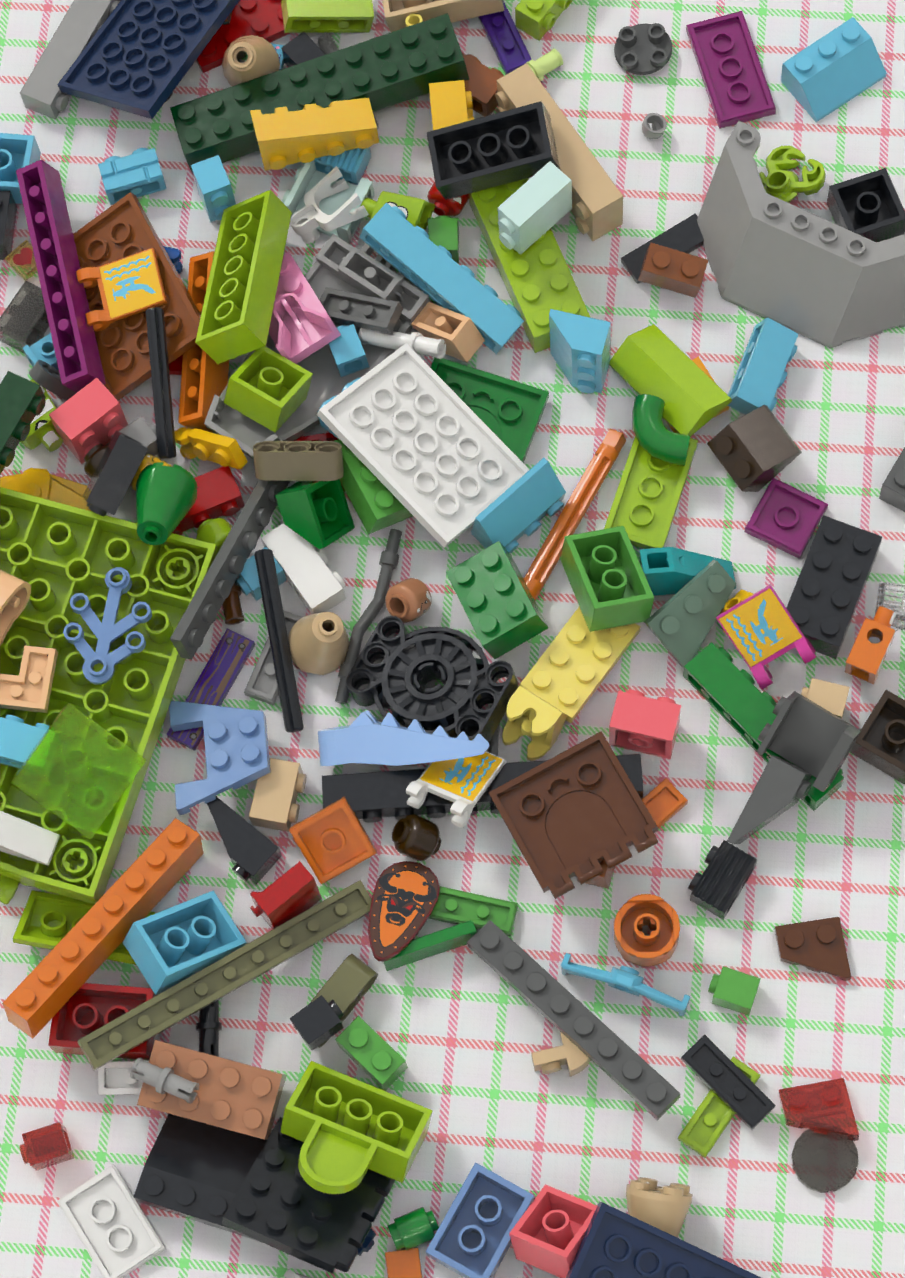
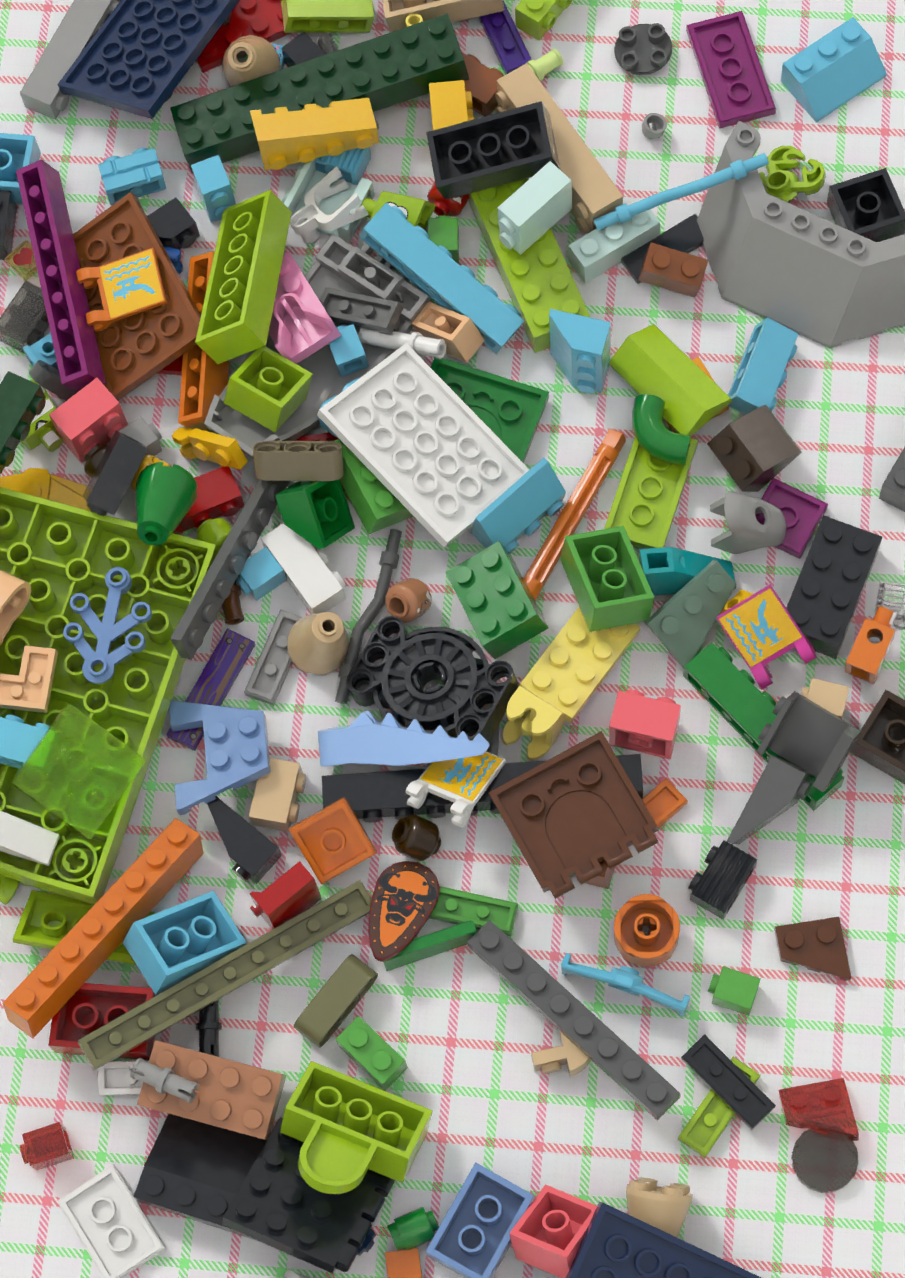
black axle [146,307,176,459] -> none
black axle [254,549,304,733] -> none
black brick [290,995,344,1051] -> none
none -> black slope [147,197,200,250]
none -> light aqua brick [568,209,660,284]
none -> medium azure bar [593,153,769,230]
none -> light grey piece [710,491,787,554]

